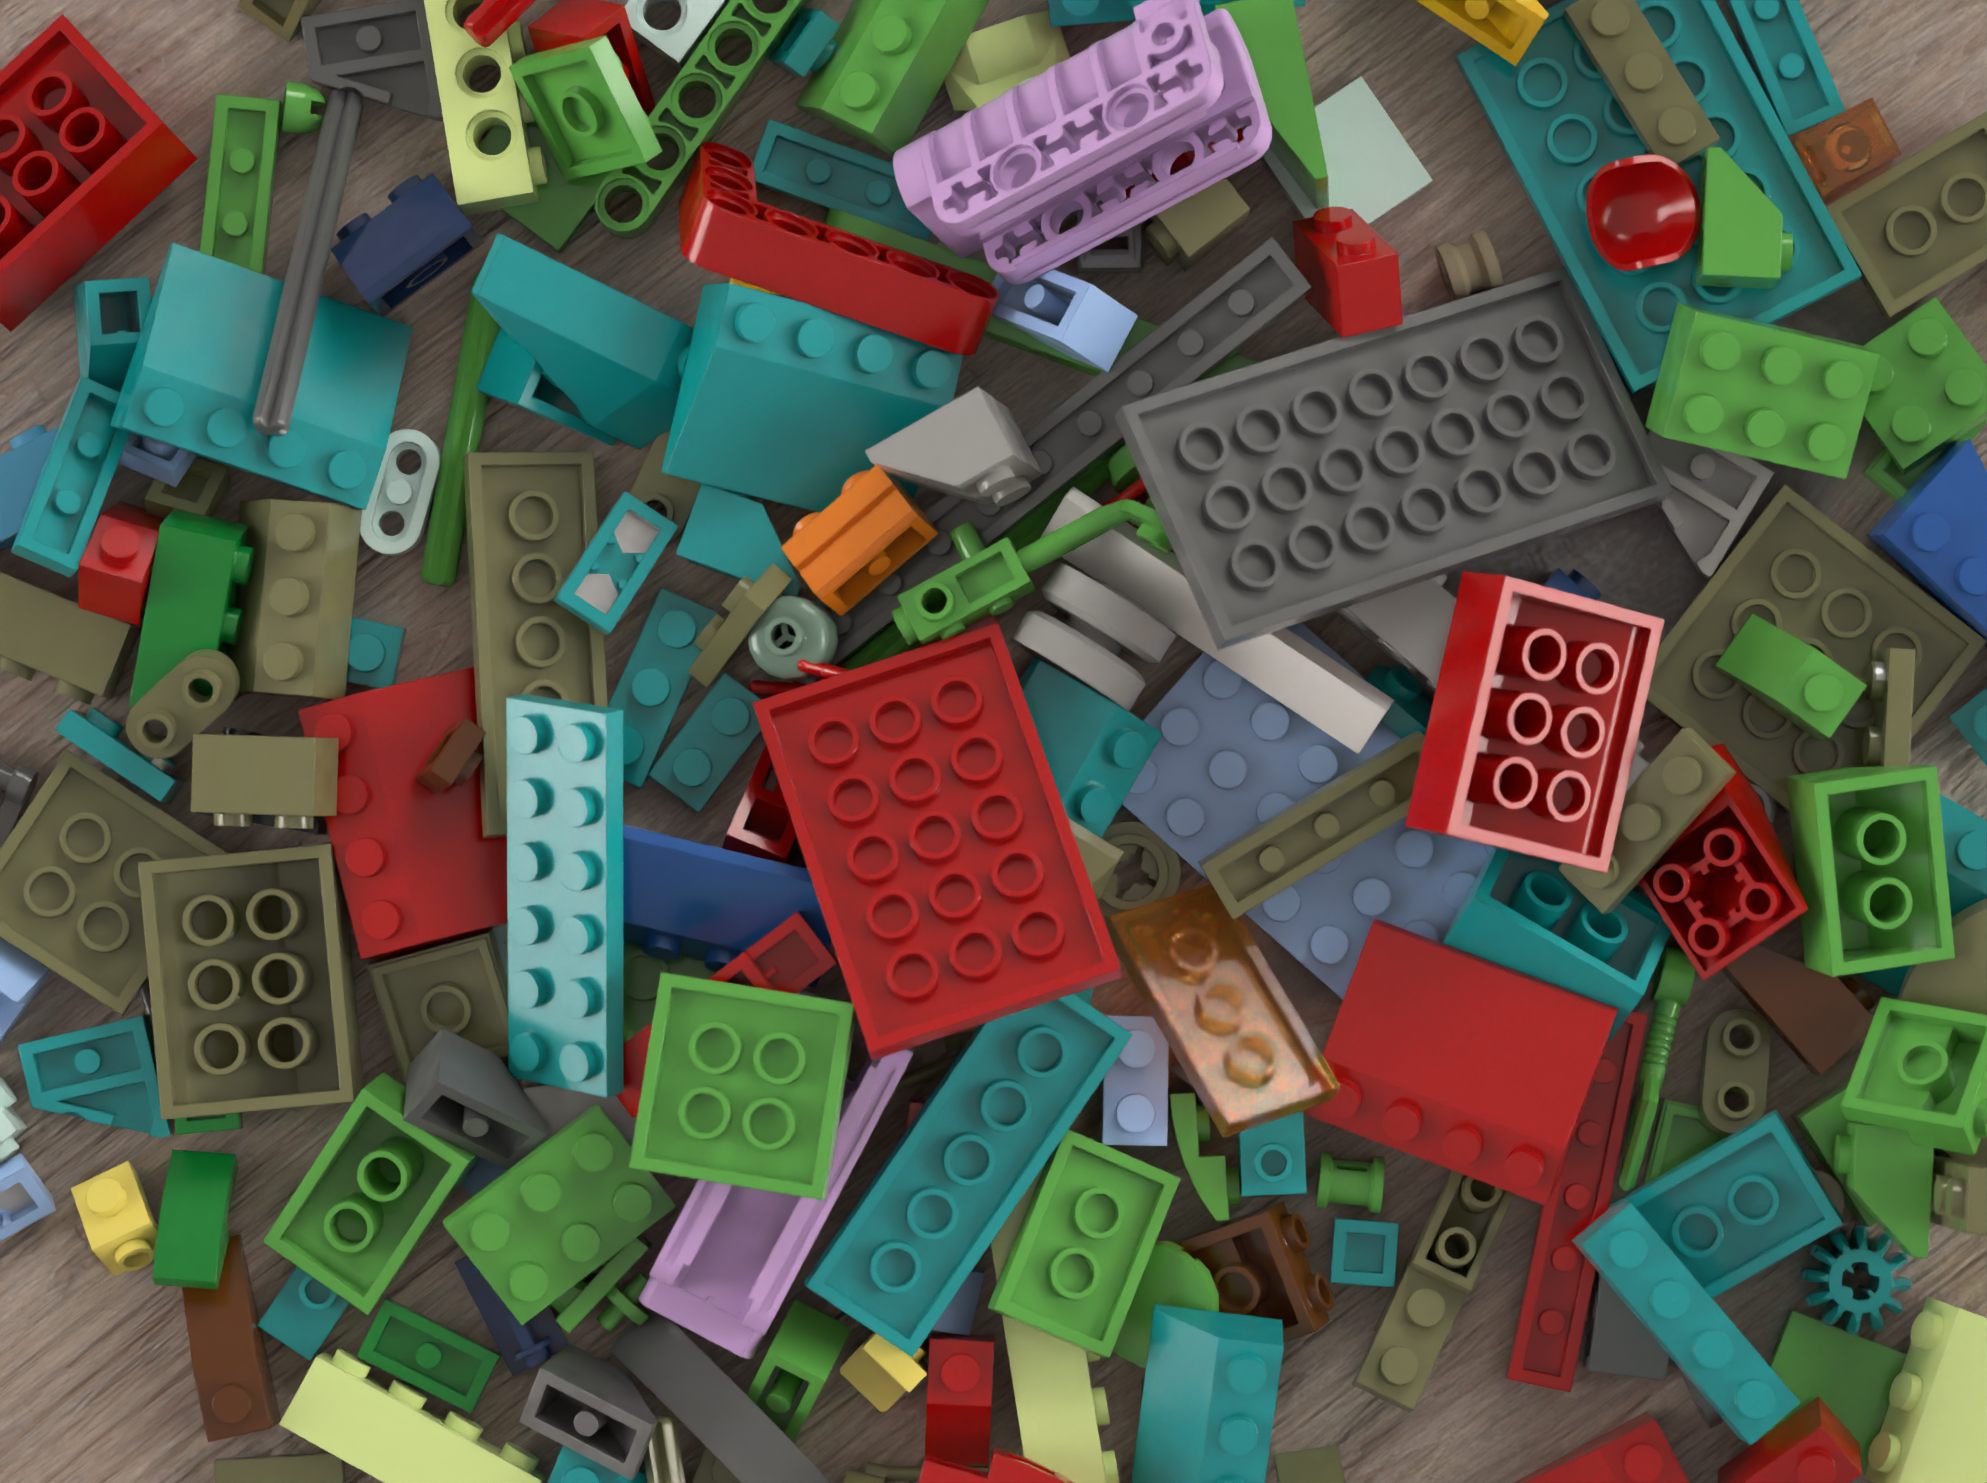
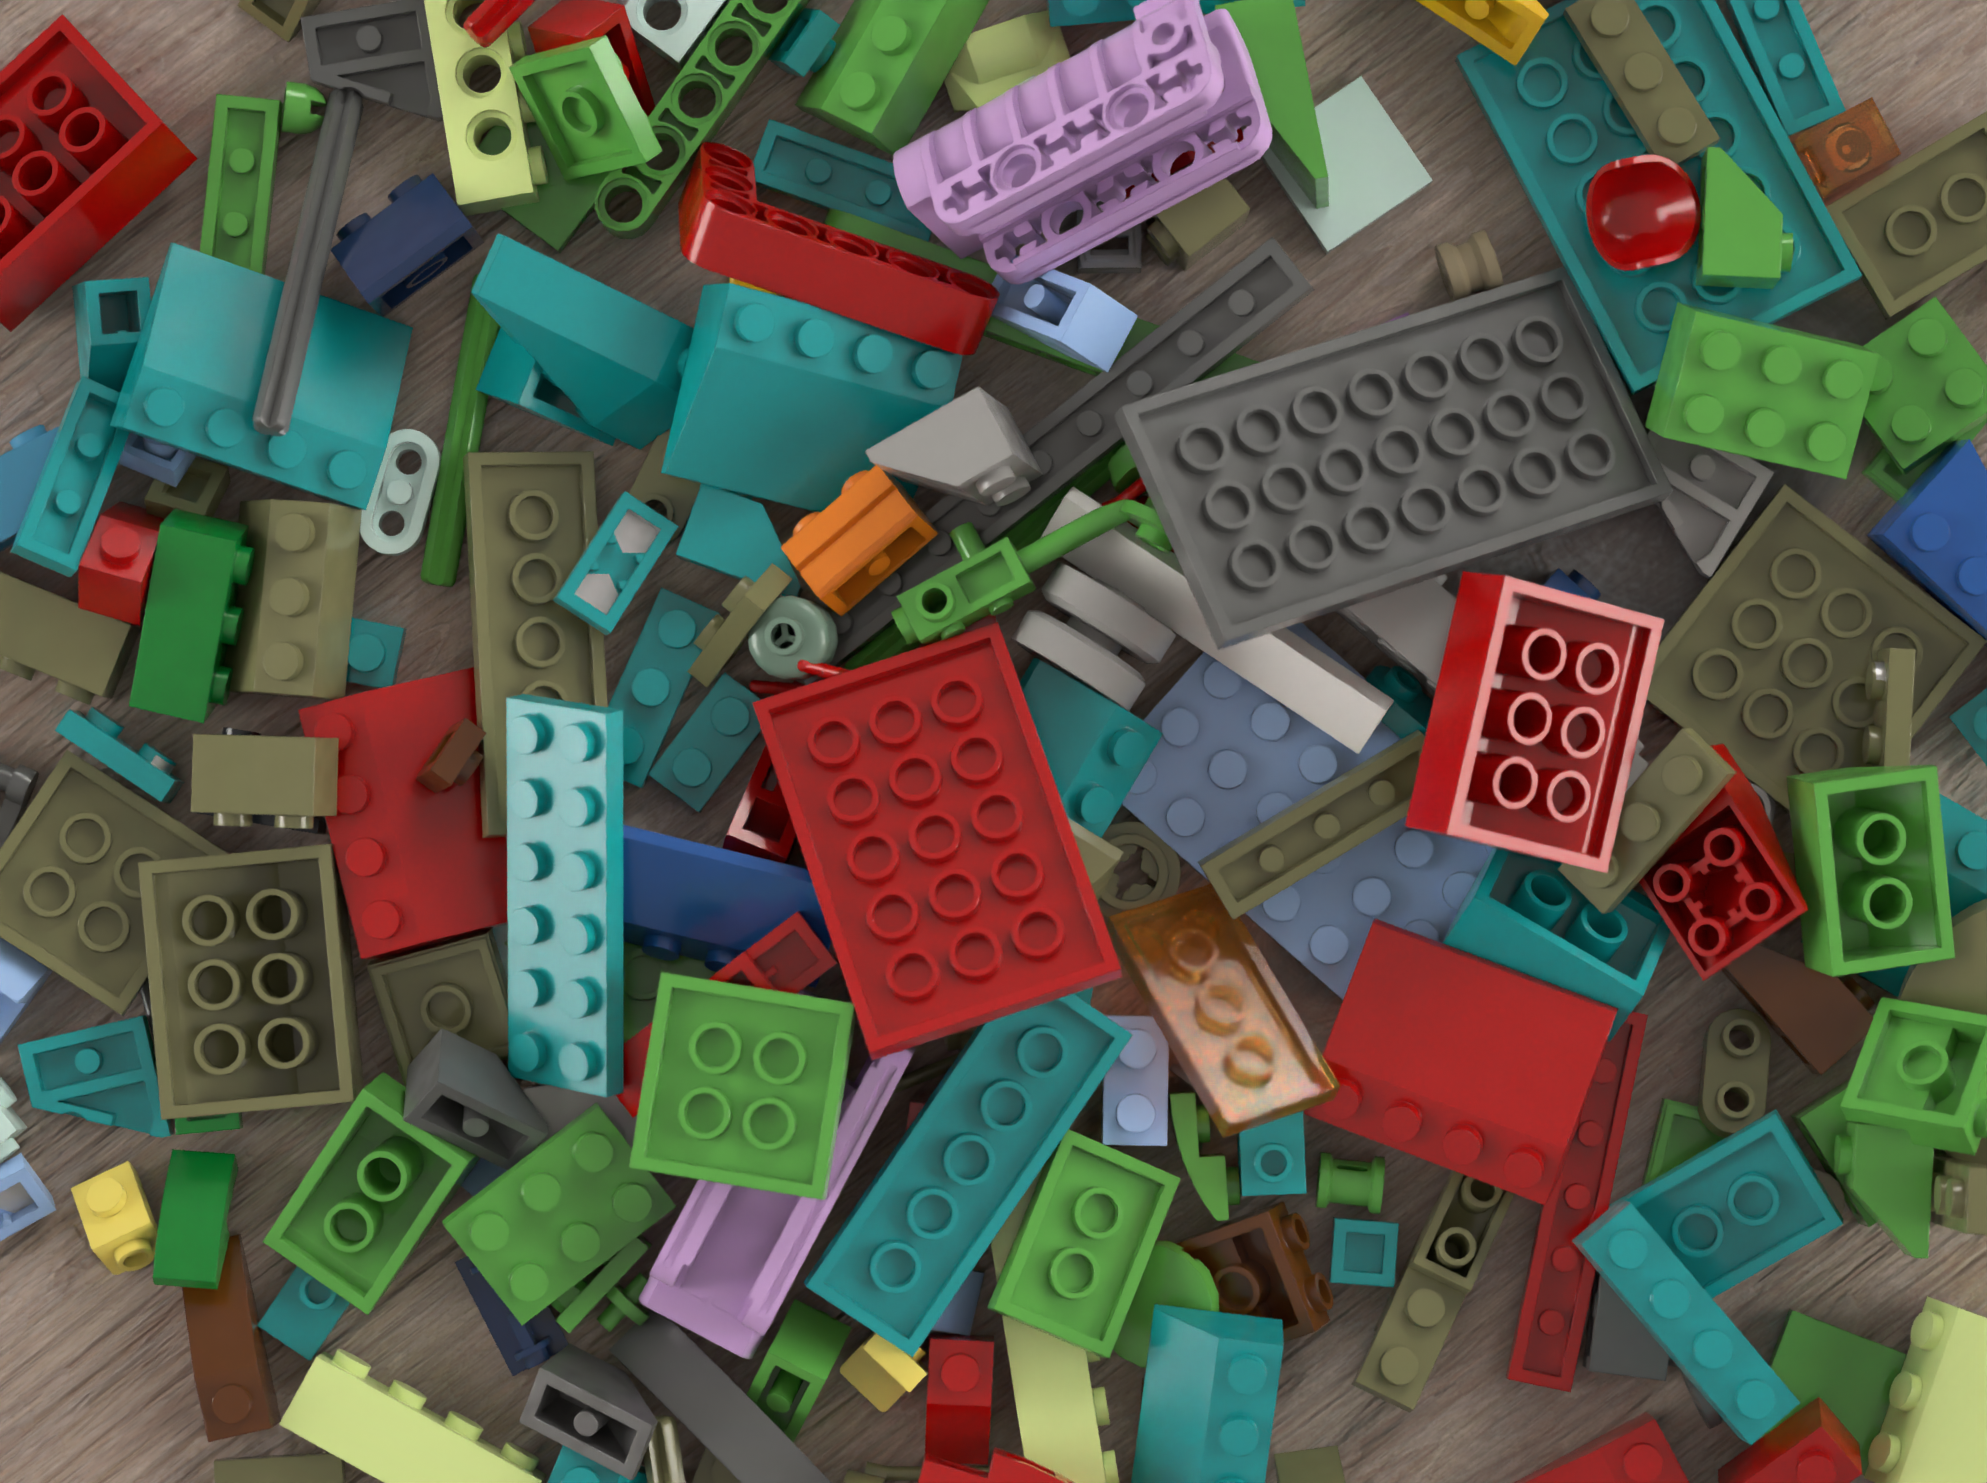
olive plate [126,649,240,759] -> none
green plate [356,1297,502,1413] -> none
red brick [1292,206,1403,338] -> none
bright green piece [1618,945,1696,1192] -> none
bright green slope [1714,614,1867,741] -> none
teal gear [1800,1224,1912,1334] -> none

